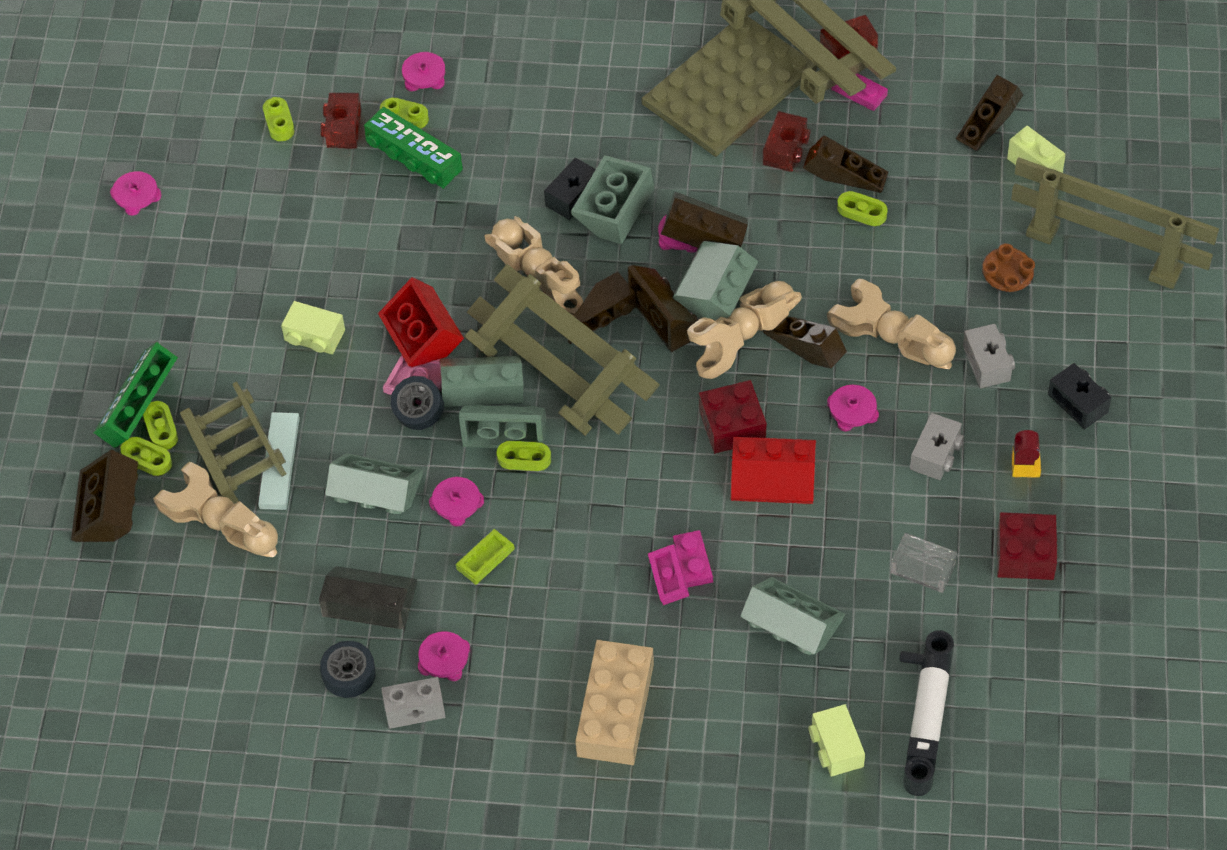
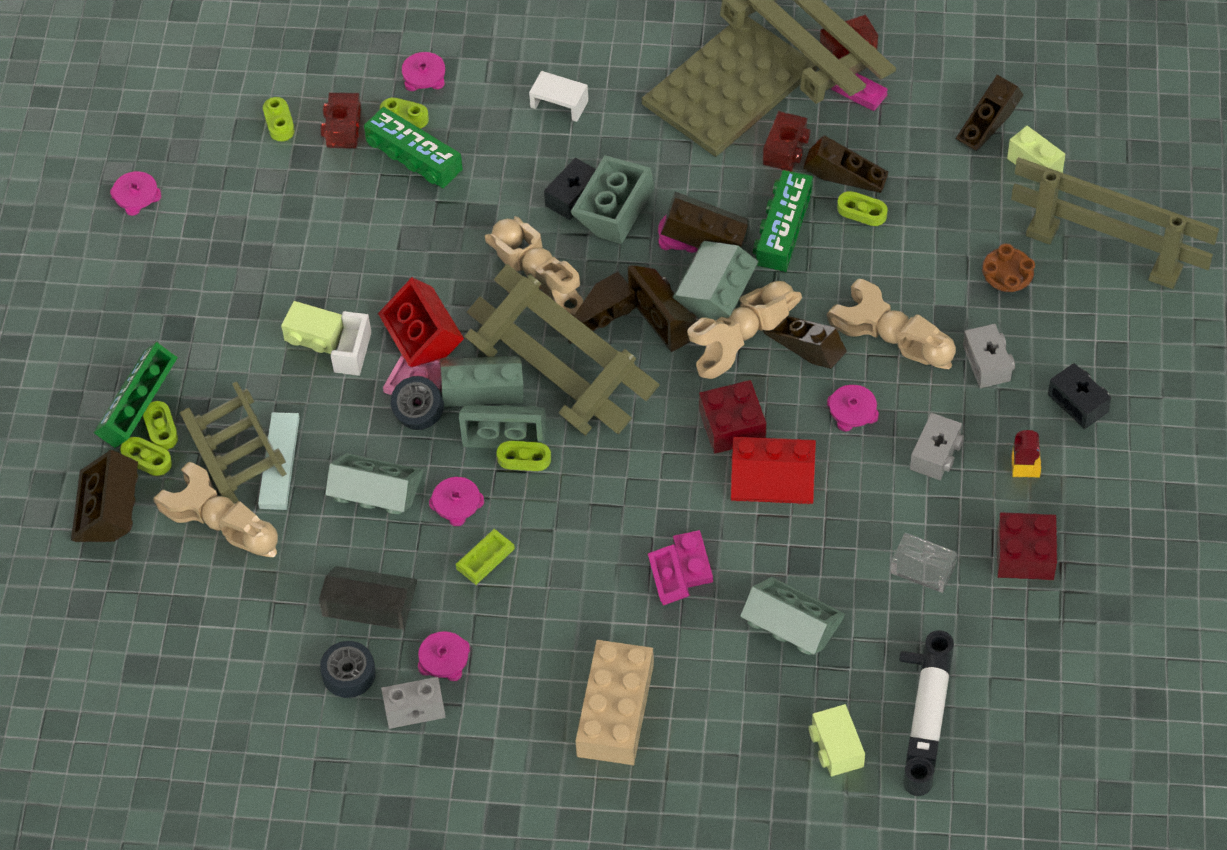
none -> white panel [331,311,371,376]
none -> white panel [529,71,588,122]
none -> green brick [753,170,813,272]

